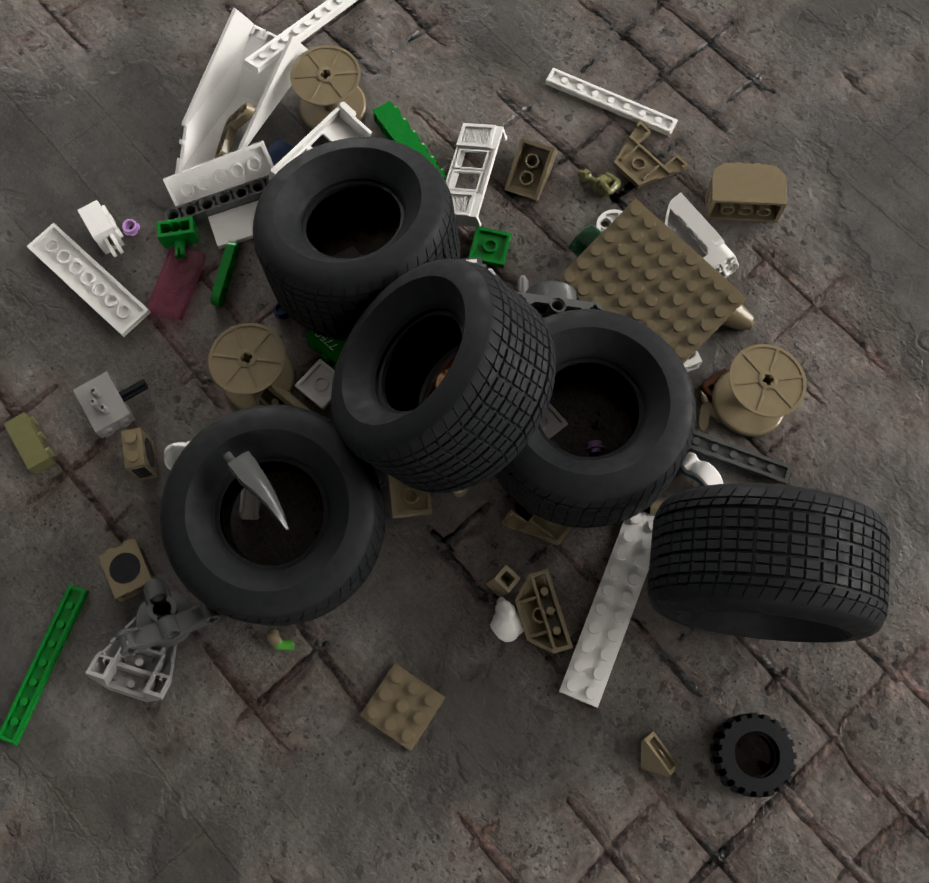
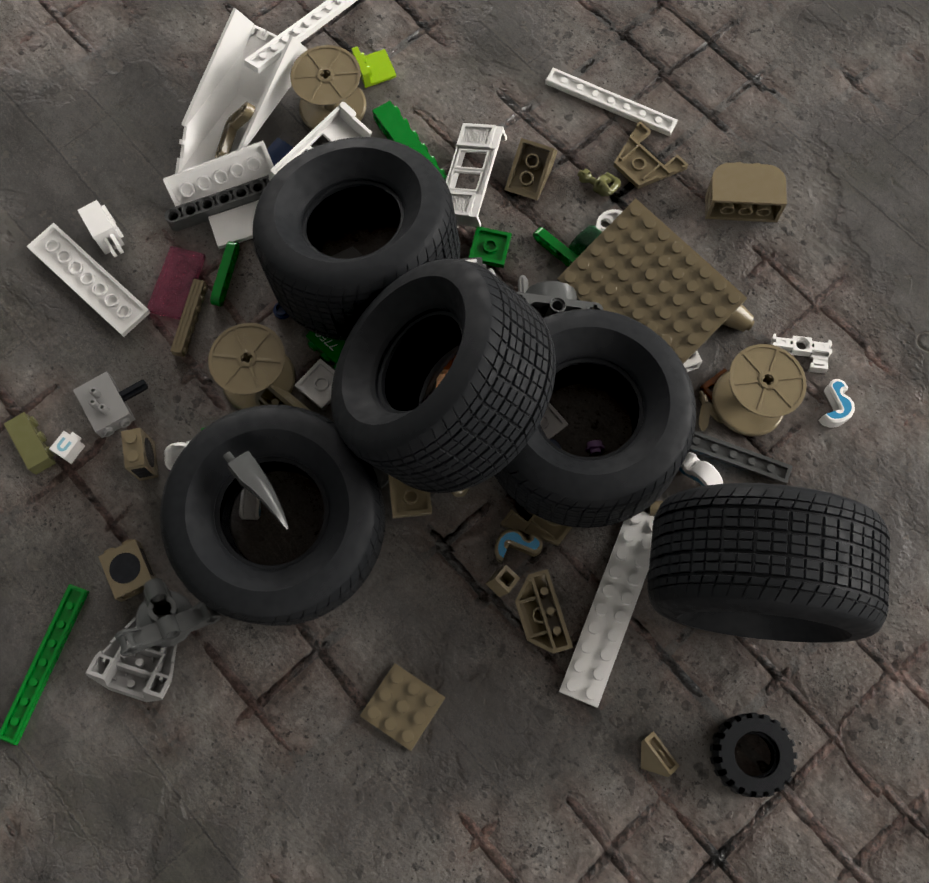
lavender plate [122,219,140,236] -> none
green brick [156,216,199,260] -> none
arm [267,629,294,651] -> none
white hair [490,597,524,643] -> none
white panel [665,192,739,278] -> none
none -> white brick [49,431,85,464]
none -> dark tan piece [170,279,208,357]
none -> lime bracket [351,46,396,88]
none -> dark tan animal [494,529,543,565]
none -> green beam [533,227,579,267]
none -> white piece [771,334,832,374]
none -> white animal [818,379,855,428]

